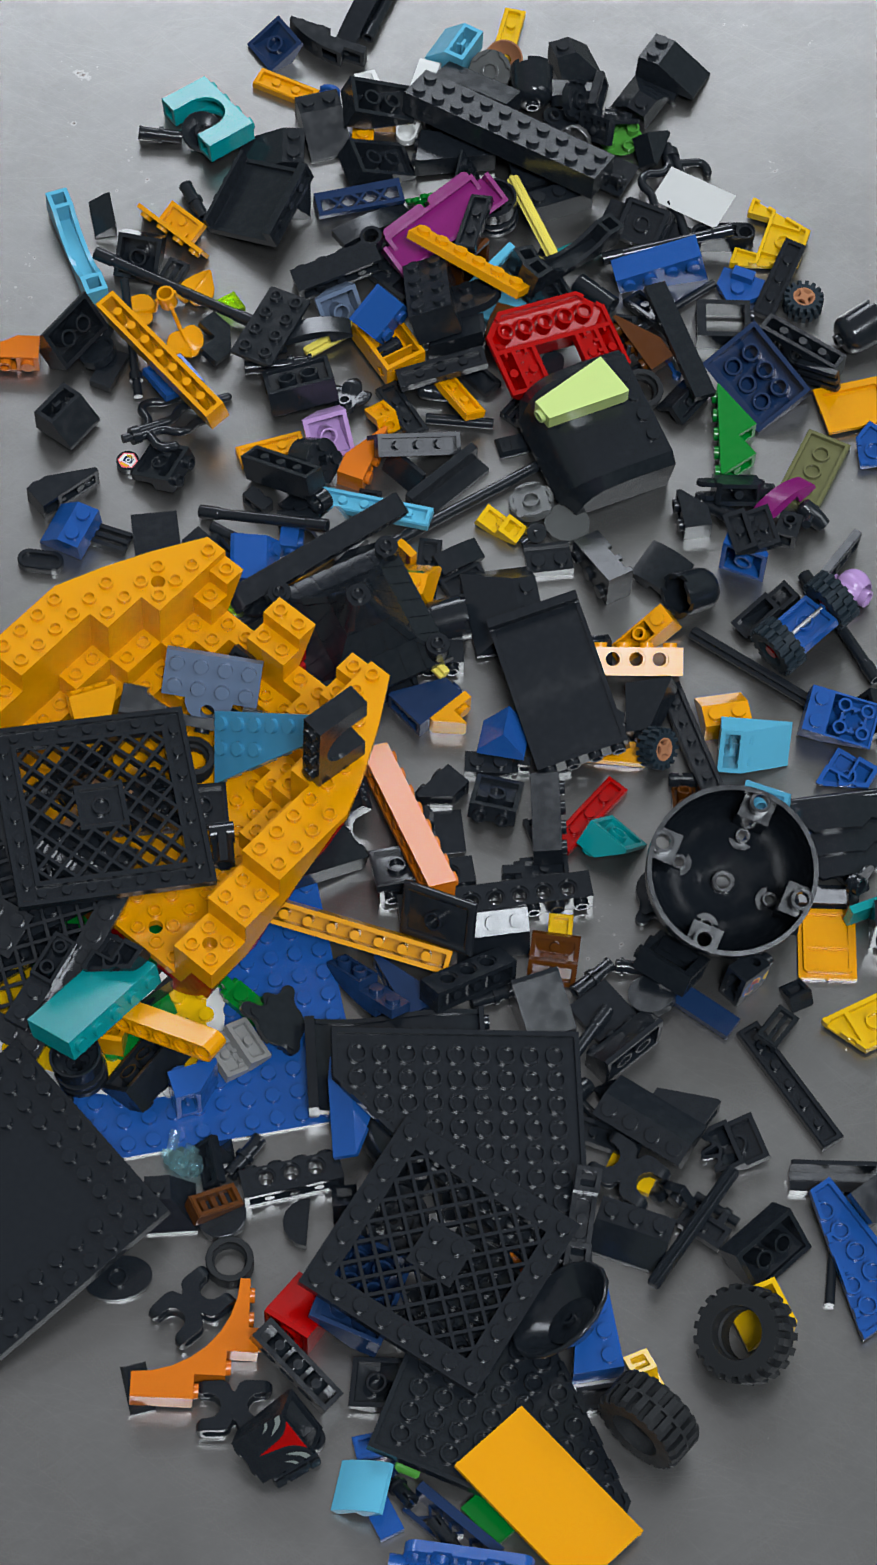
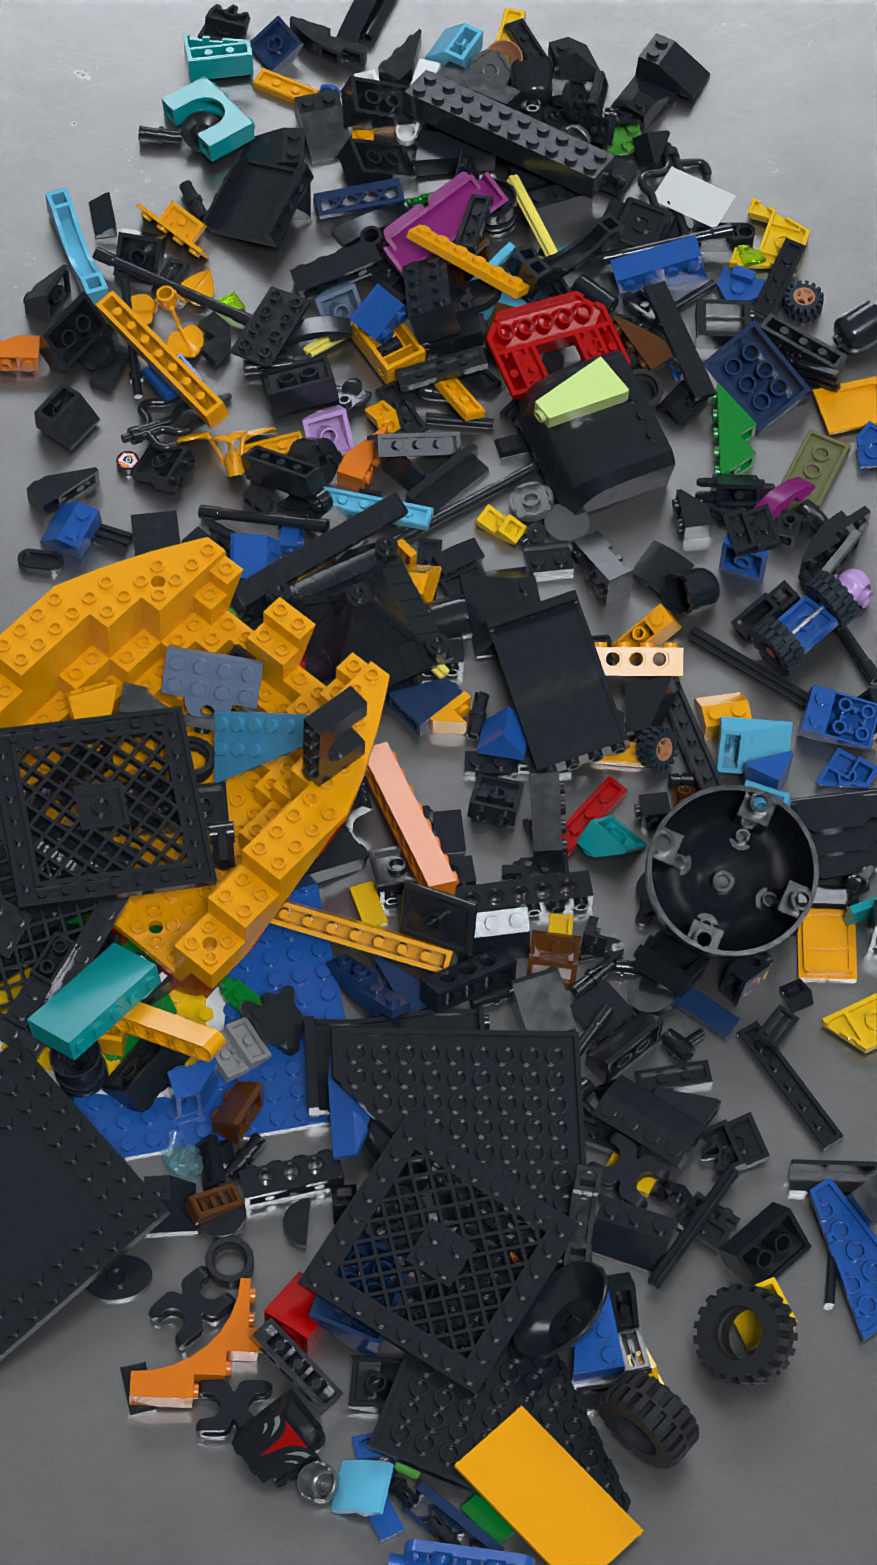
black slope [80,932,151,972] -> none
black slope [415,764,469,808] -> none
none -> black slope [23,264,71,324]
none -> light orange plant [175,427,278,477]
none -> teal wedge [183,34,253,81]
none -> black plate [198,4,251,41]
none -> reddish brown slope [210,1081,264,1146]
none -> flat silver hair [296,1461,340,1504]
none -> yellow tile [349,880,388,927]
none -> black slope [378,29,422,85]
none -> black pin [465,691,490,740]
none -> black tile [503,18,554,69]
none -> black bar [578,937,624,963]
none -> black bracket [580,915,608,957]
none -> black slope [607,1272,639,1332]
none -> tile [618,1327,652,1374]
none -> black brick [634,792,671,828]
none -> black tile [634,1060,713,1093]
none -> black piece [660,1028,705,1063]
none -> clear neon green tile [737,245,766,267]
none -> blue slope [742,750,793,790]
none -> black slope [799,506,871,573]

